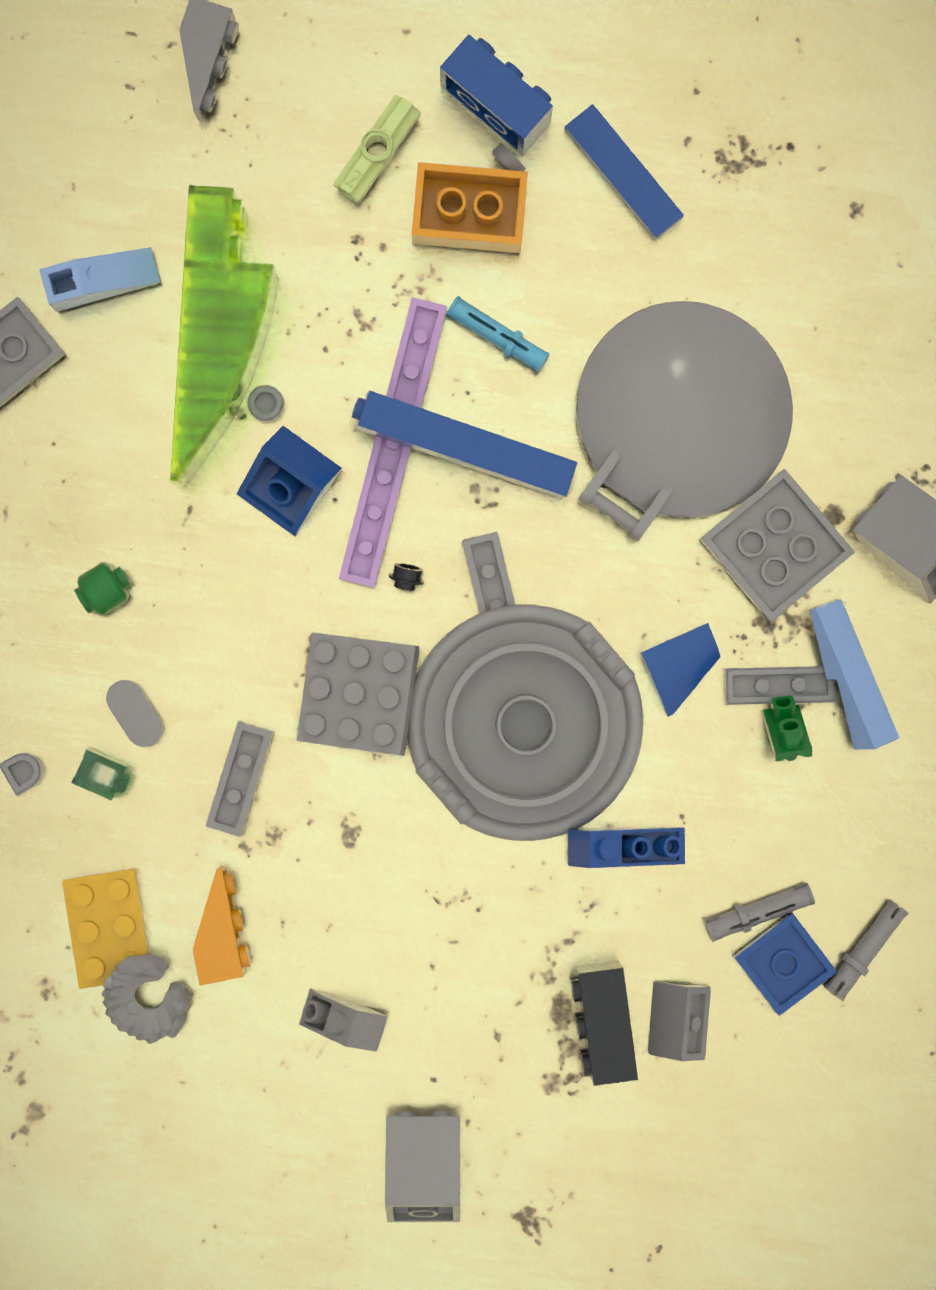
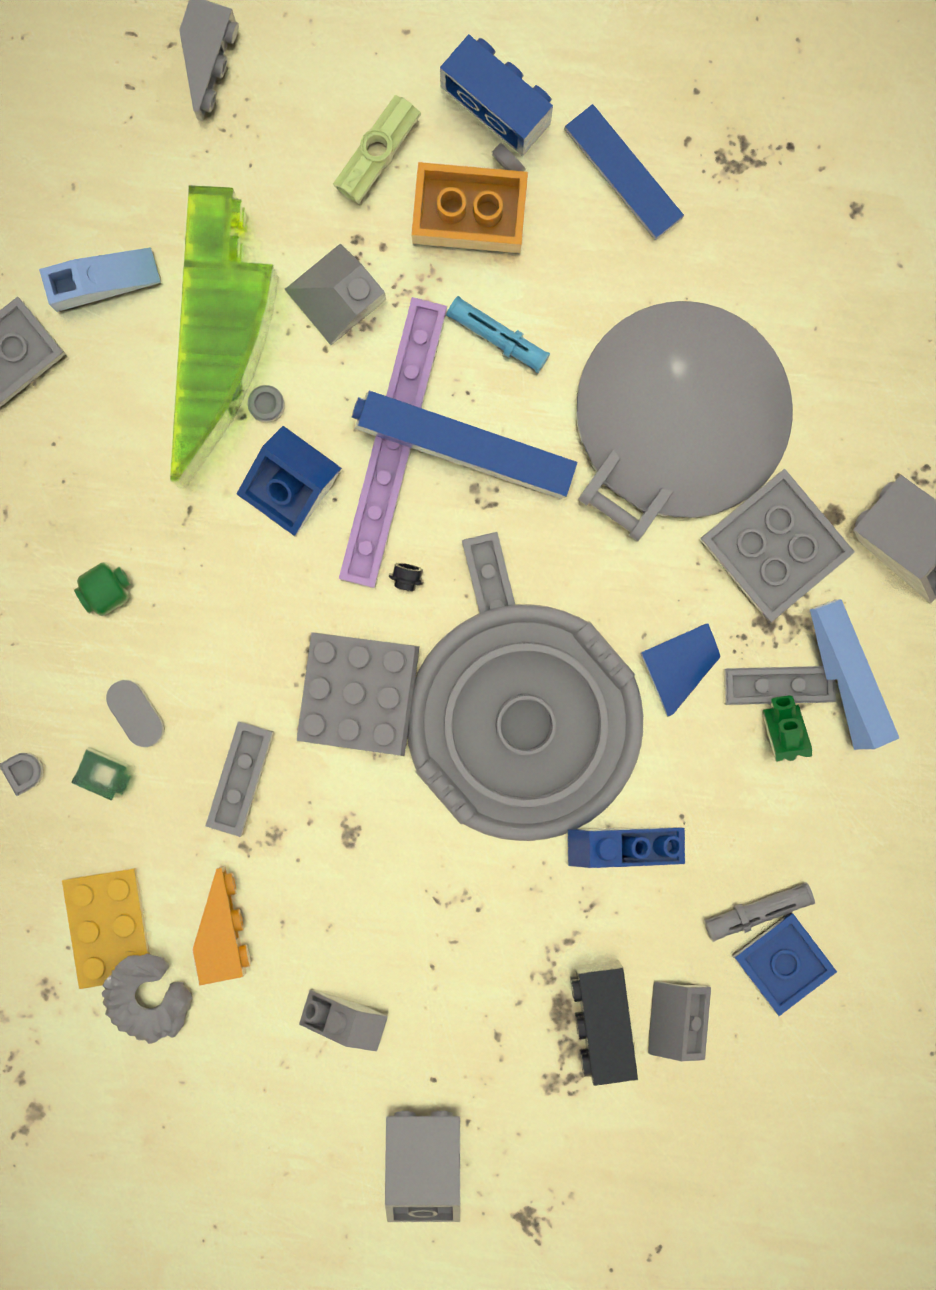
light grey pin [824,899,909,1001] -> none
none -> light grey slope [285,243,387,345]

